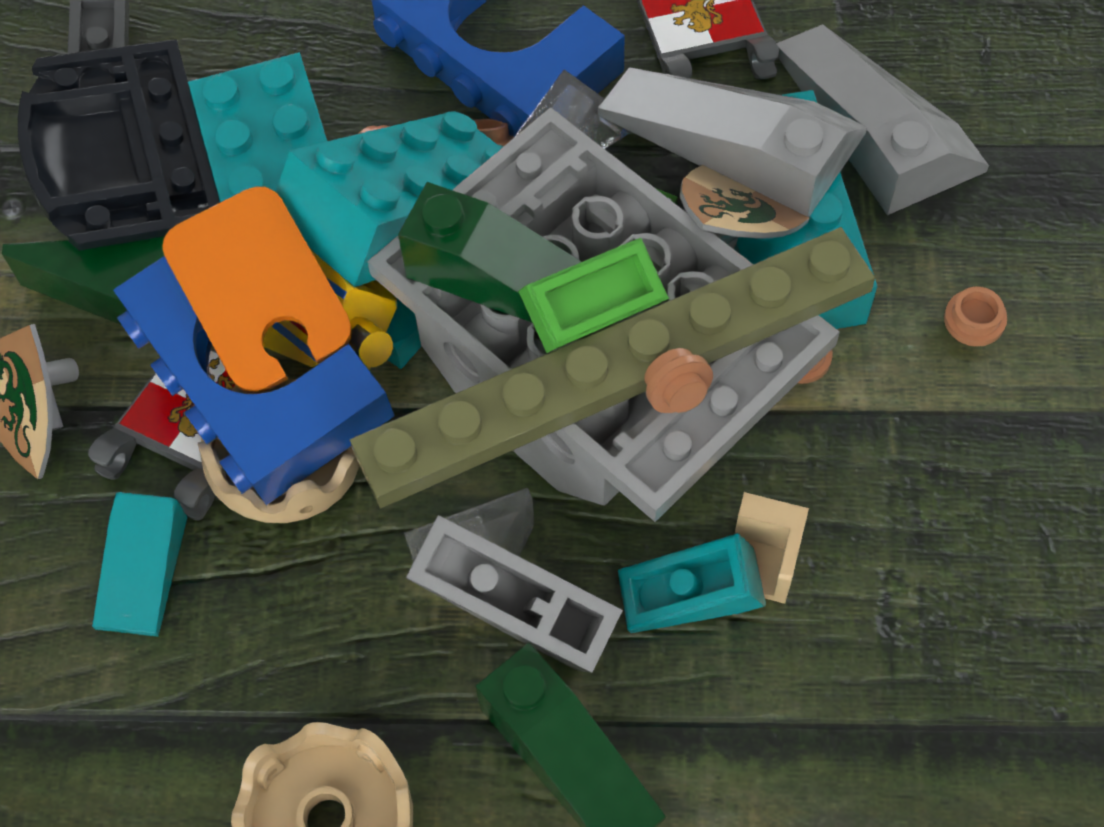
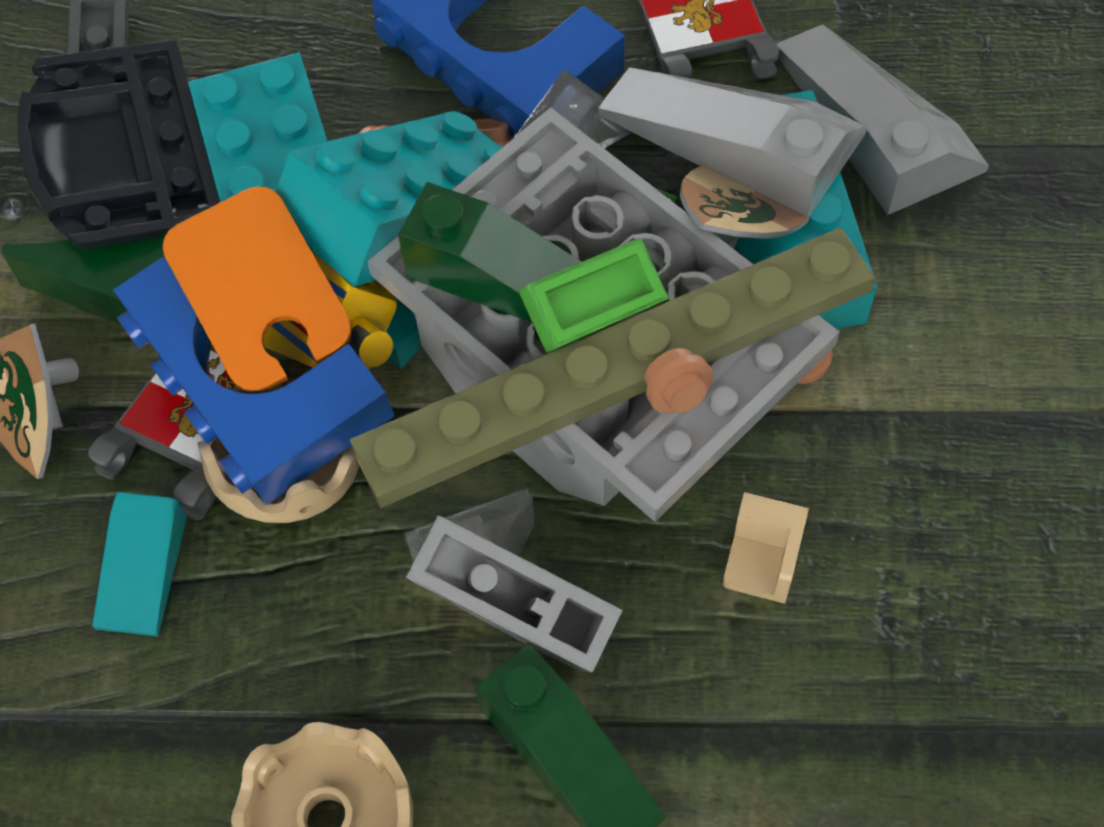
teal slope [618,533,766,633] -> none
nougat plate [944,287,1007,346] -> none

